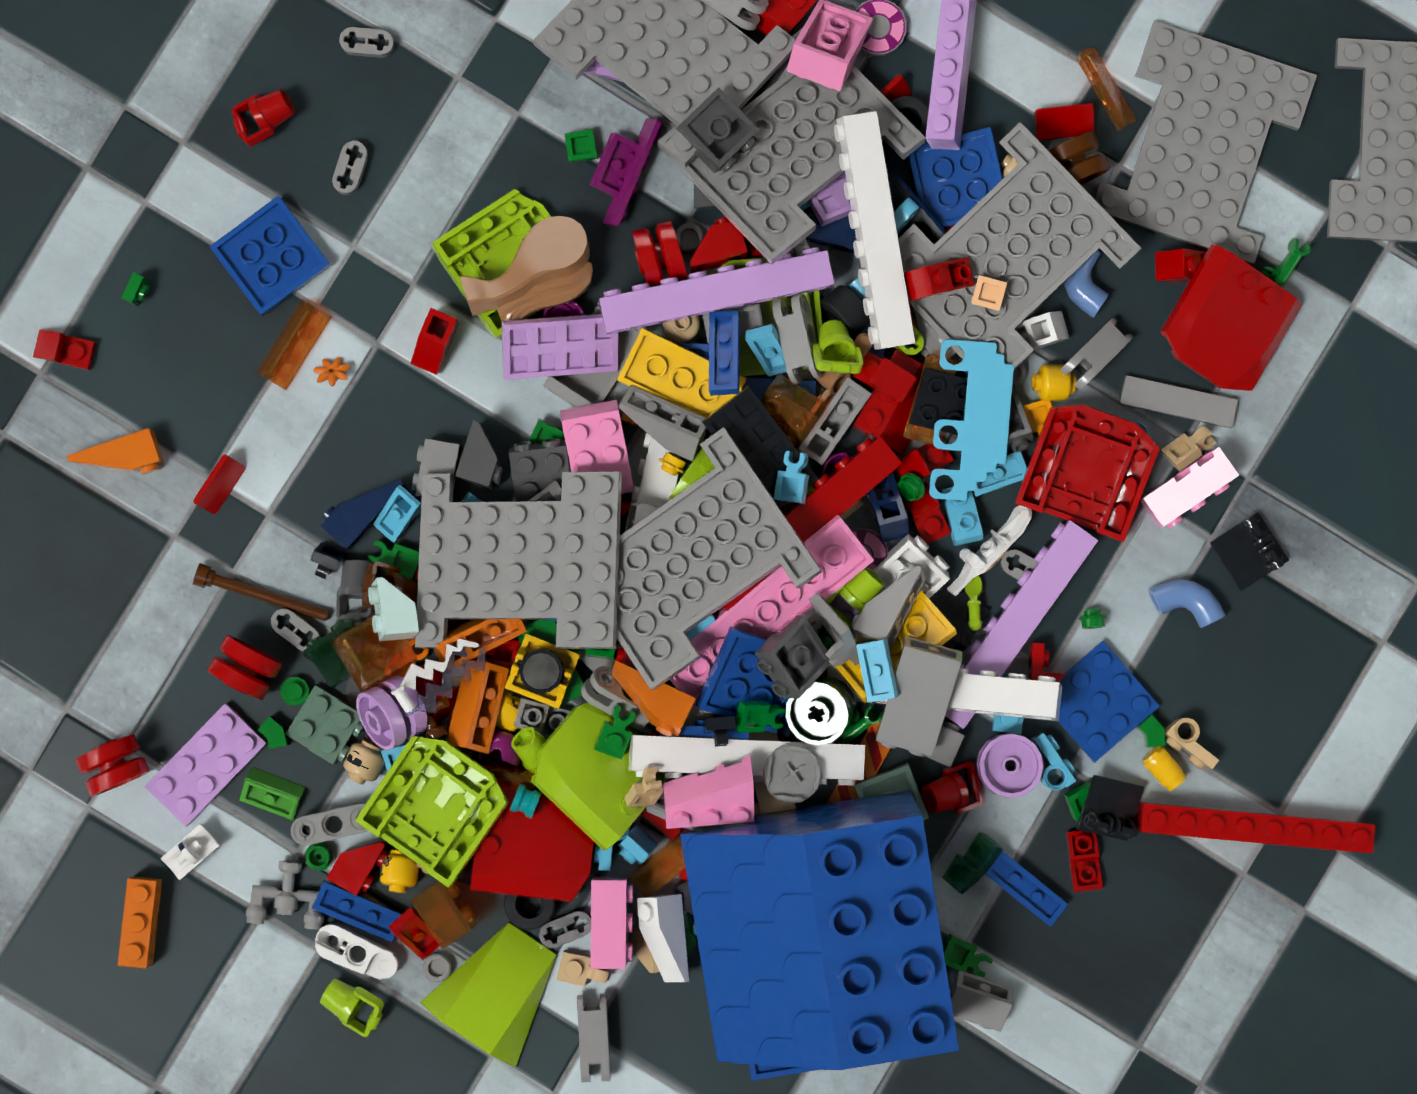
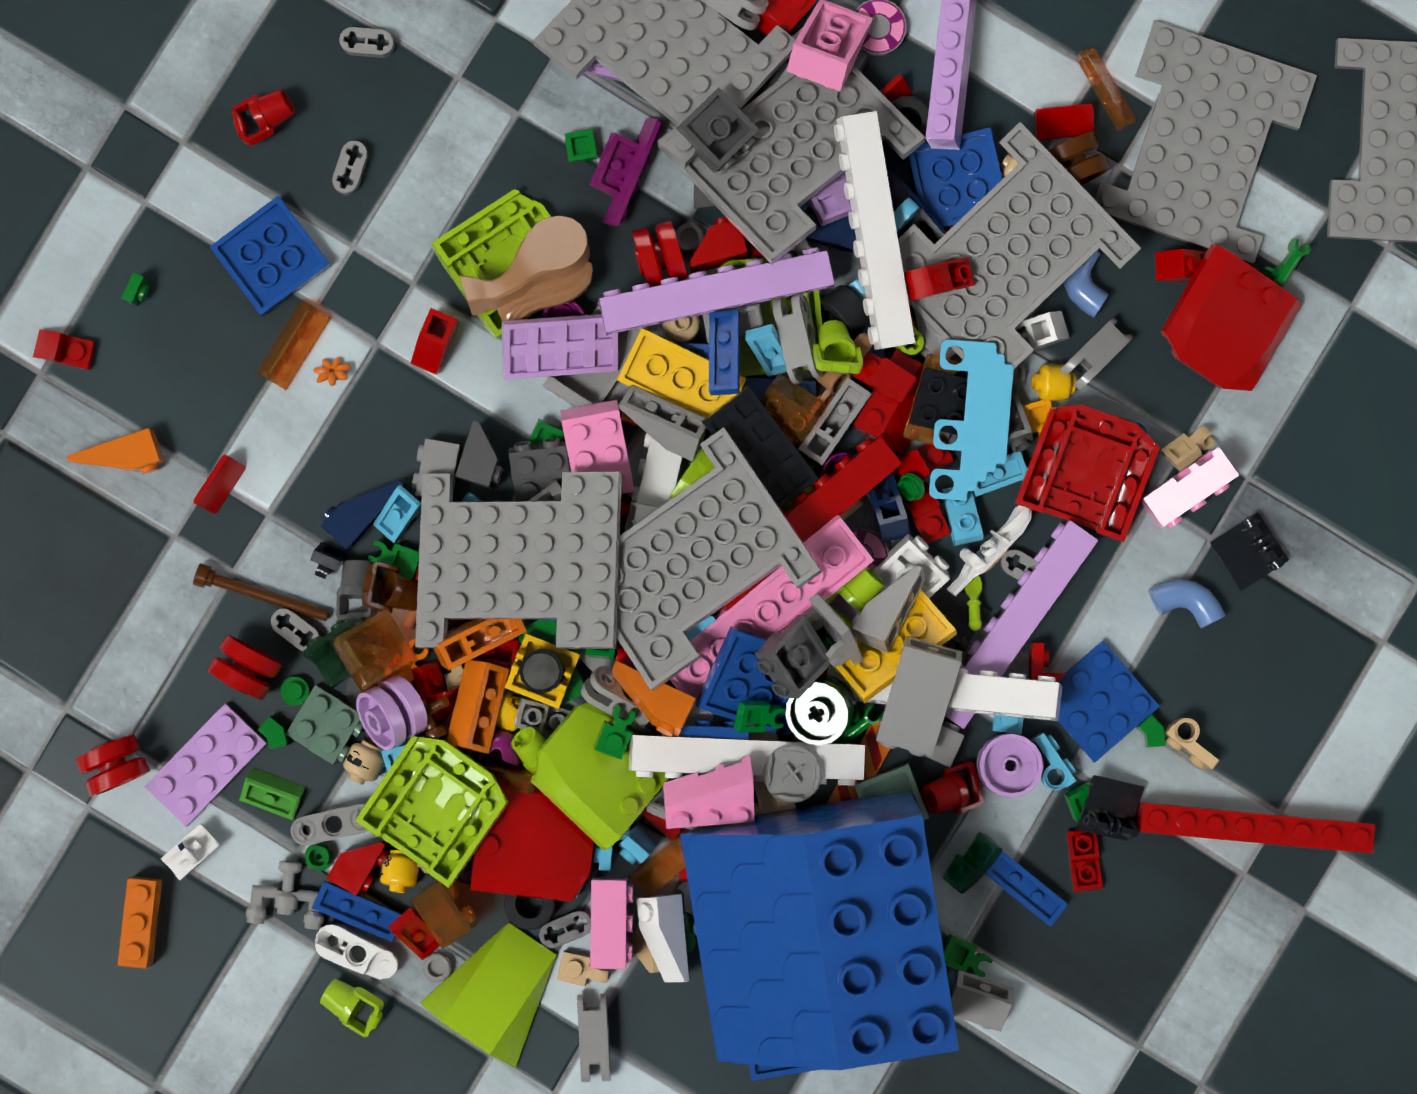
light aqua slope [368,577,419,641] -> none
piece [391,639,485,717] -> none
teal wheel [510,783,542,819] -> none
tan plate [625,767,664,807] -> none
yellow plate [659,452,687,476] -> none
black tile [703,716,736,747] -> none
medium azure plate [774,451,809,504] -> none
medium azure plate [856,639,899,703] -> none
light nougat plate [971,275,1007,311] -> none
green plate [1079,609,1107,629] -> none
light grey tile [1119,375,1238,429] -> none
yellow piece [1142,746,1187,791] -> none

